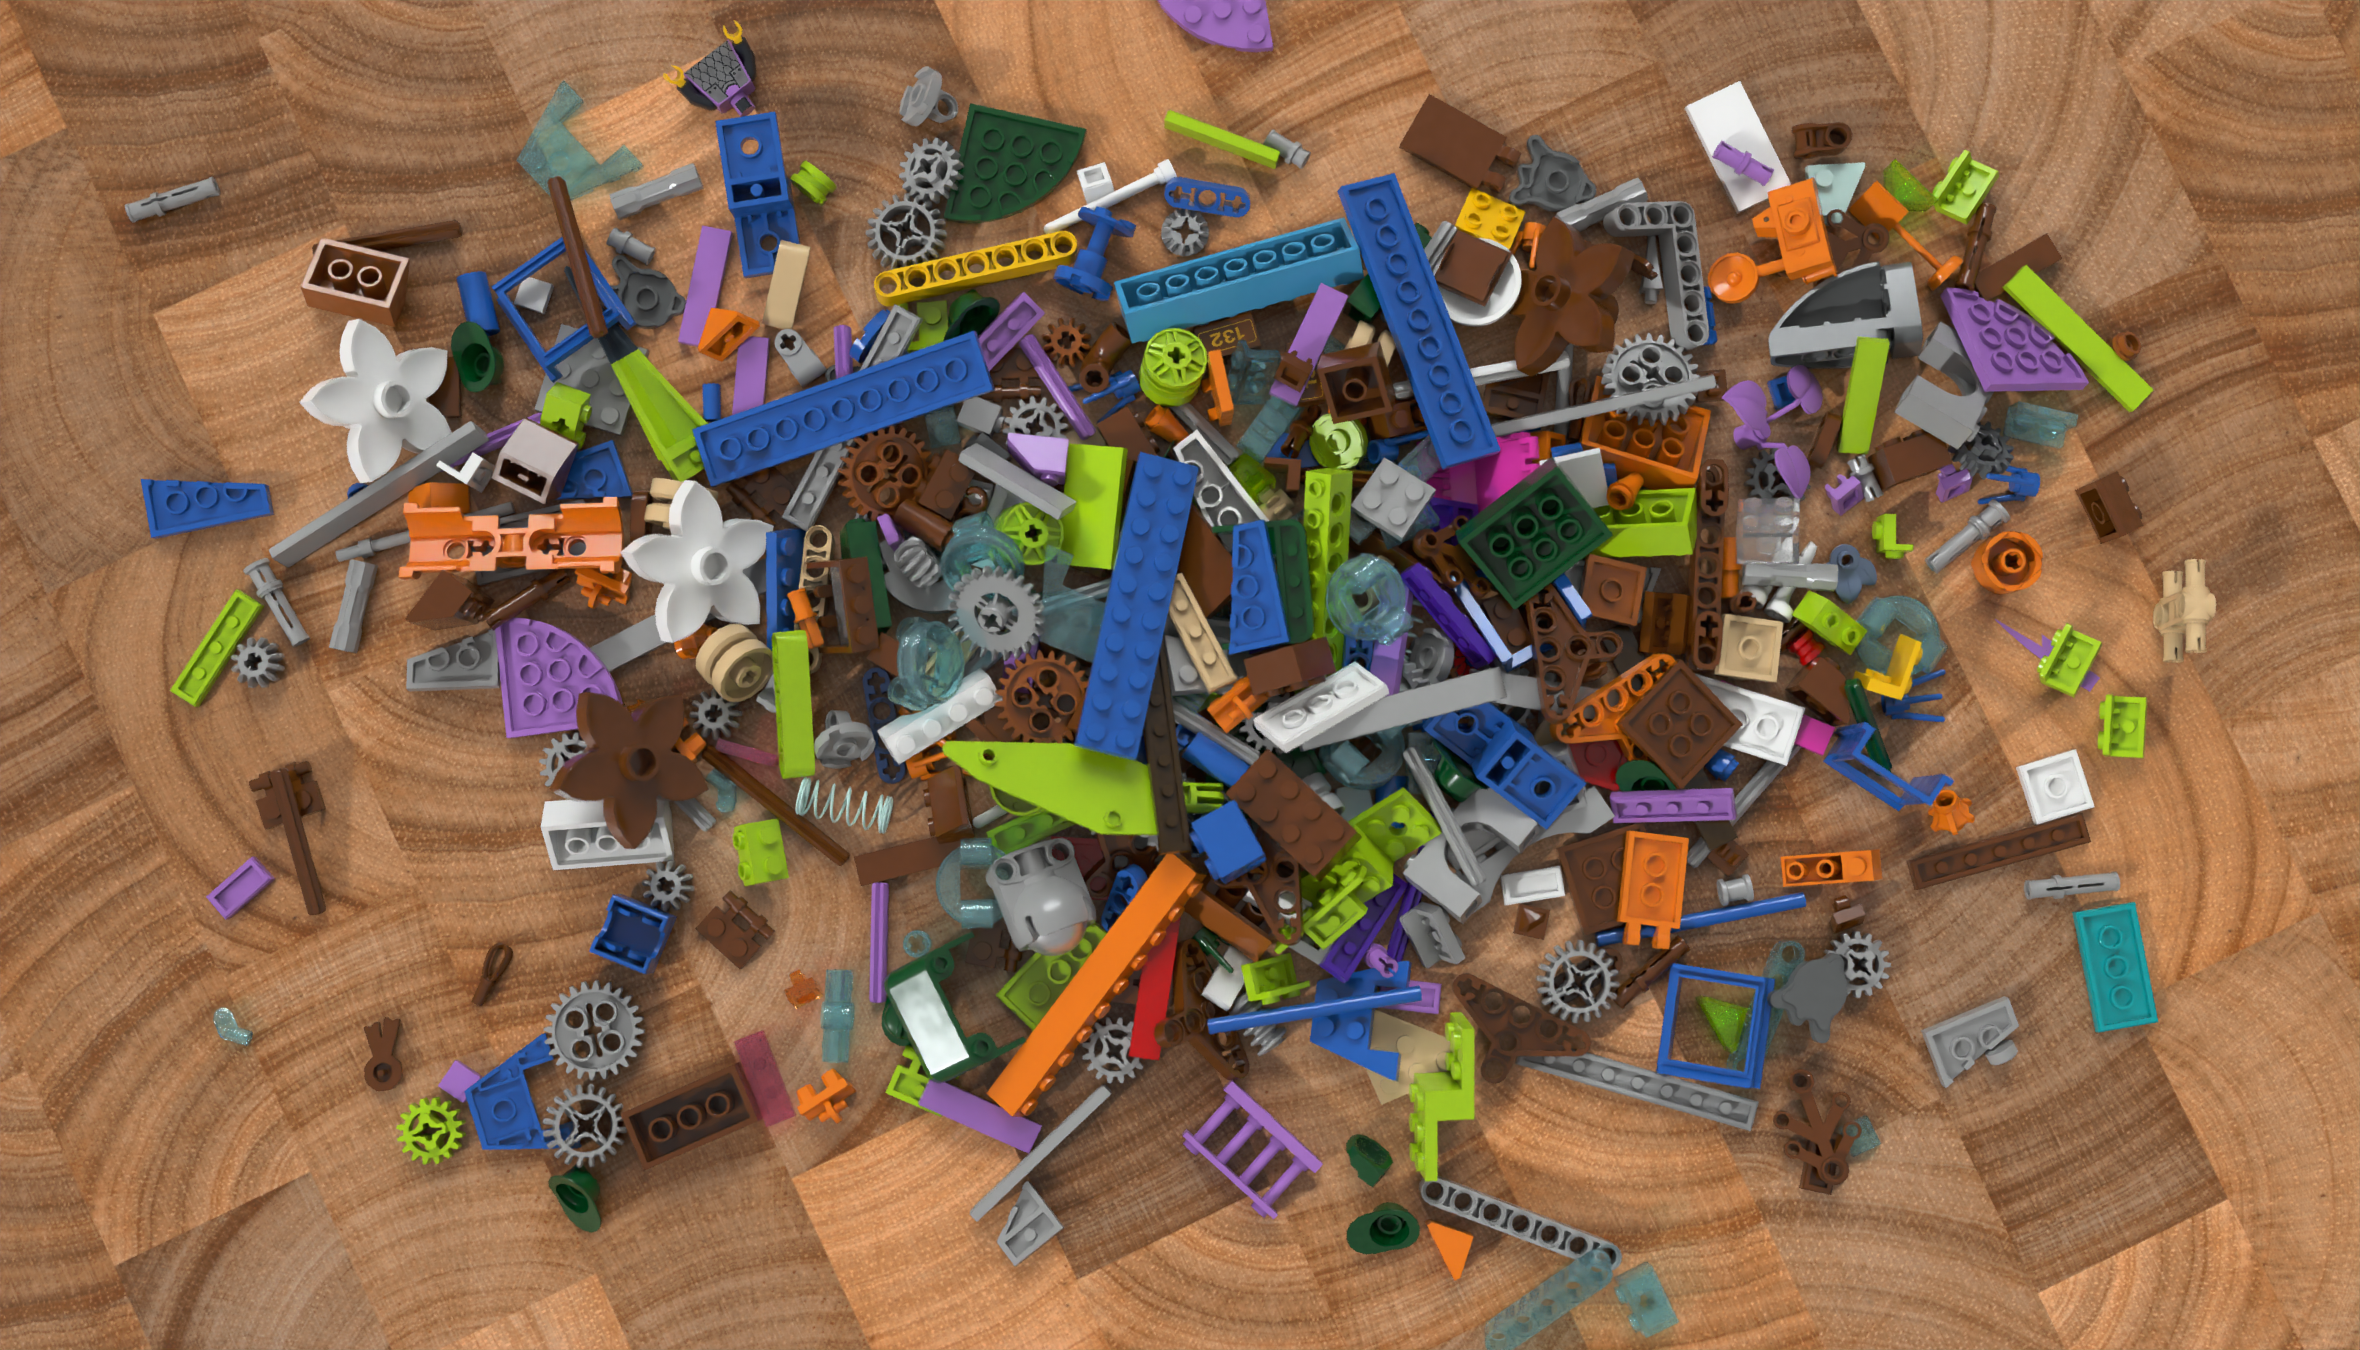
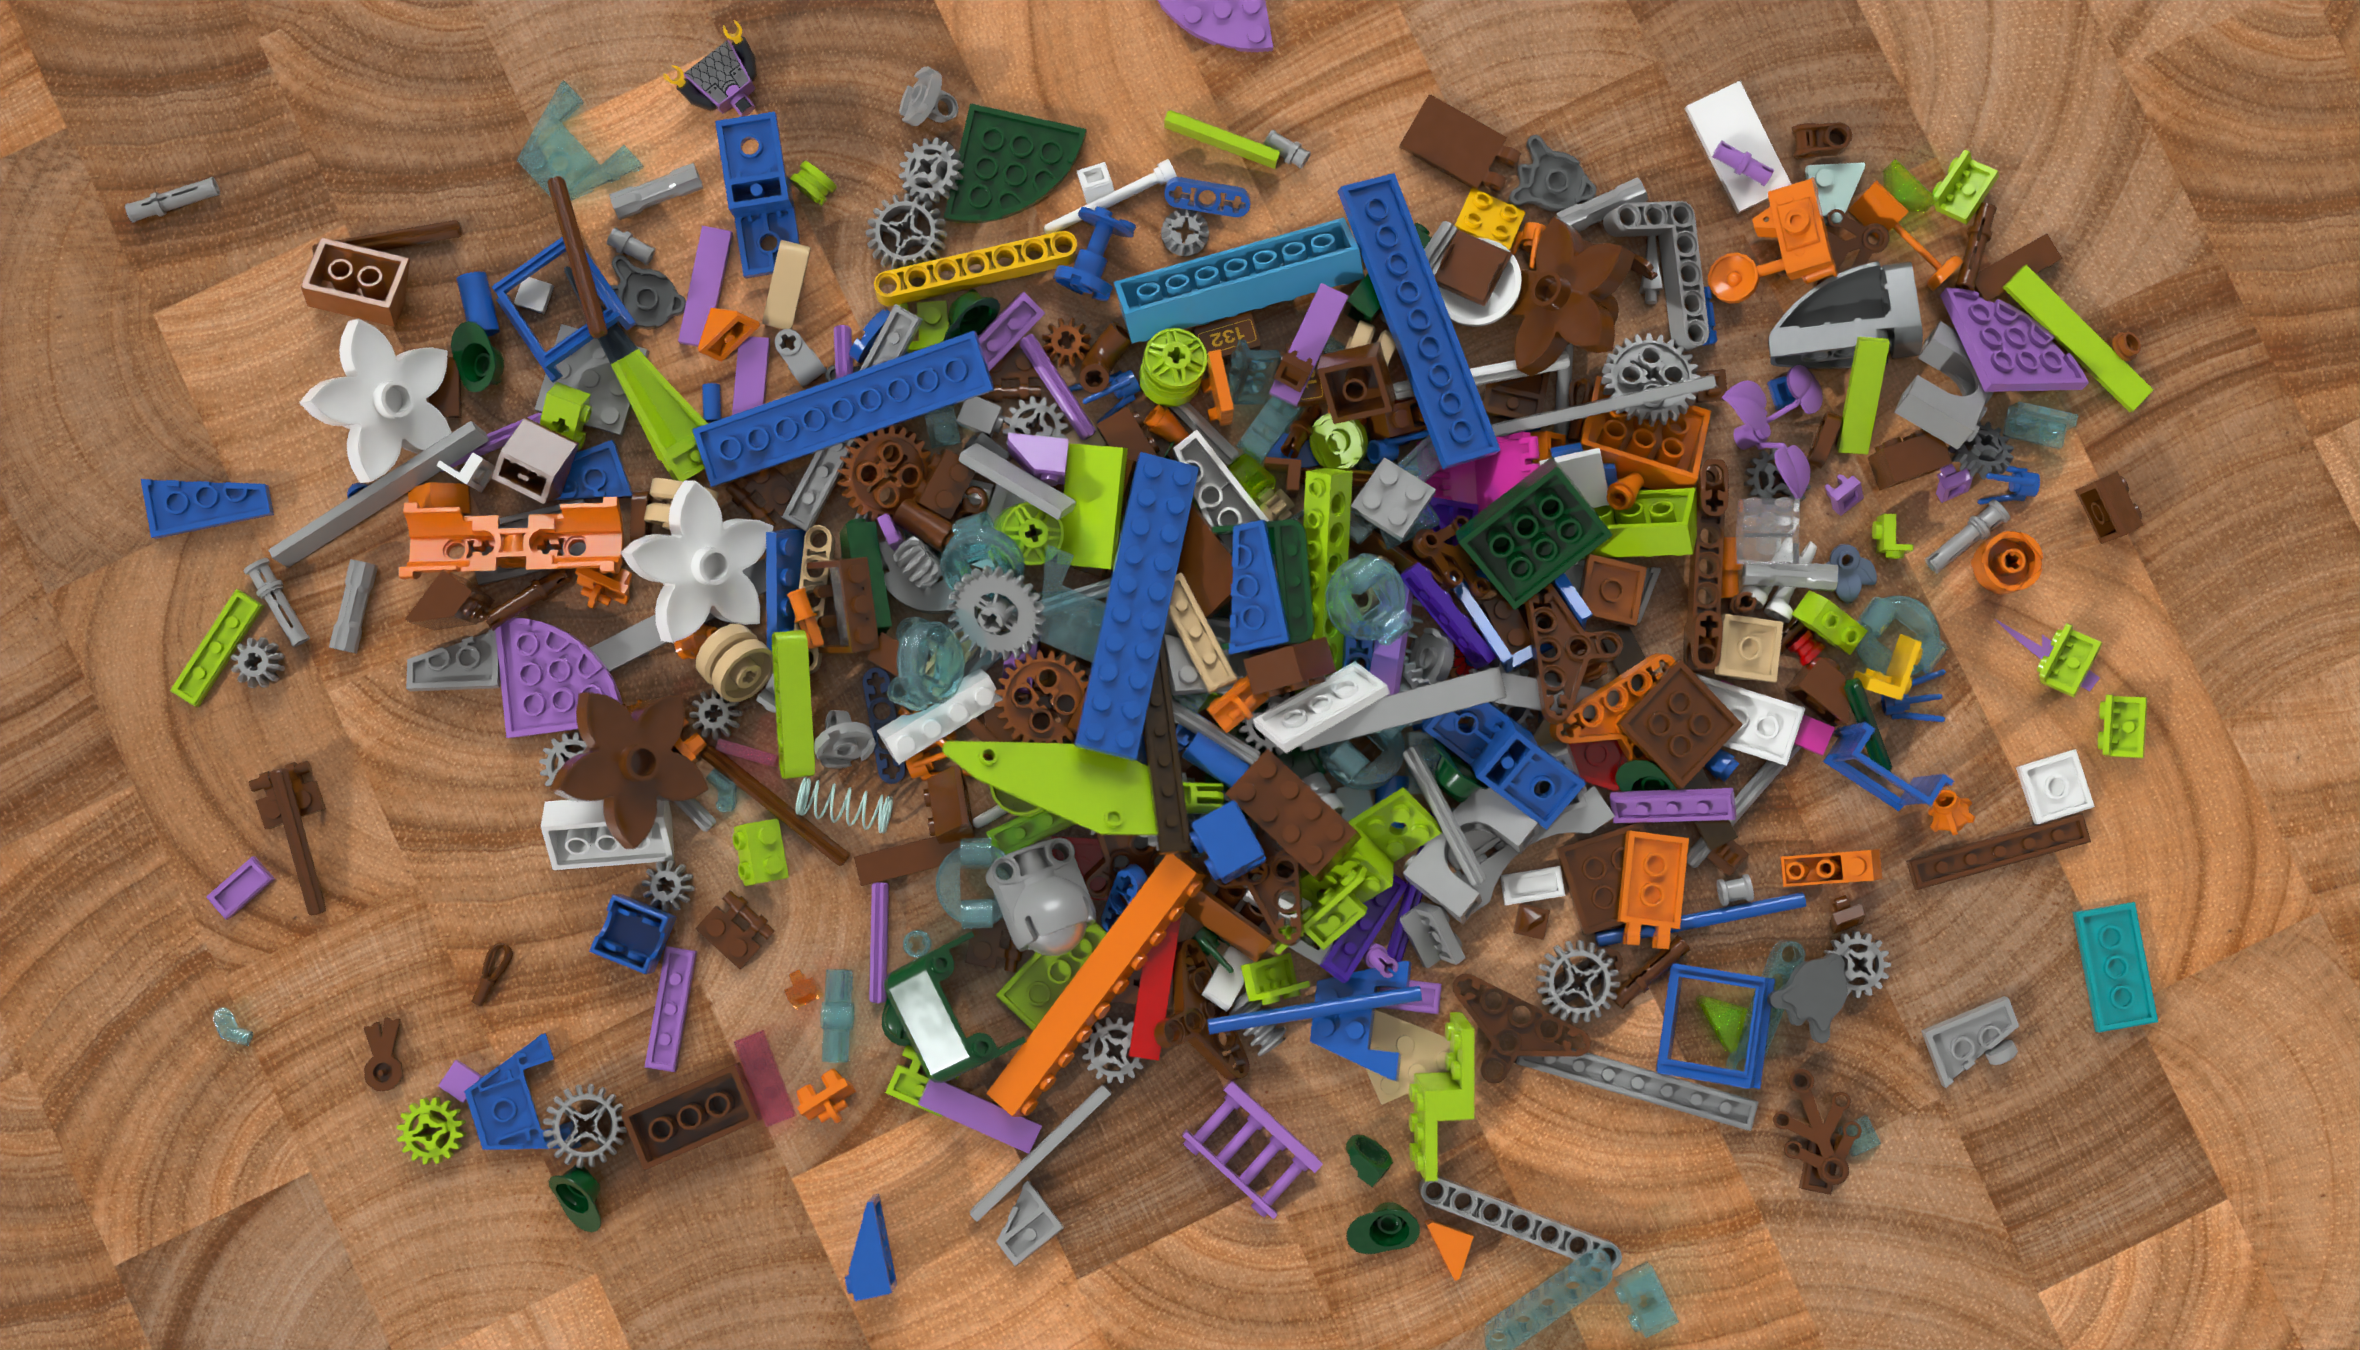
light grey bar [335,501,515,562] -> none
light grey gear [543,980,645,1081] -> none
reddish brown bracket [1639,591,1691,655] -> none
light grey pin [1847,454,1884,502] -> none
light grey pin [2024,872,2120,900] -> none
tan piece [2153,559,2216,663] -> none
none -> medium lavender tile [645,946,697,1072]
none -> blue slope [845,1194,897,1301]

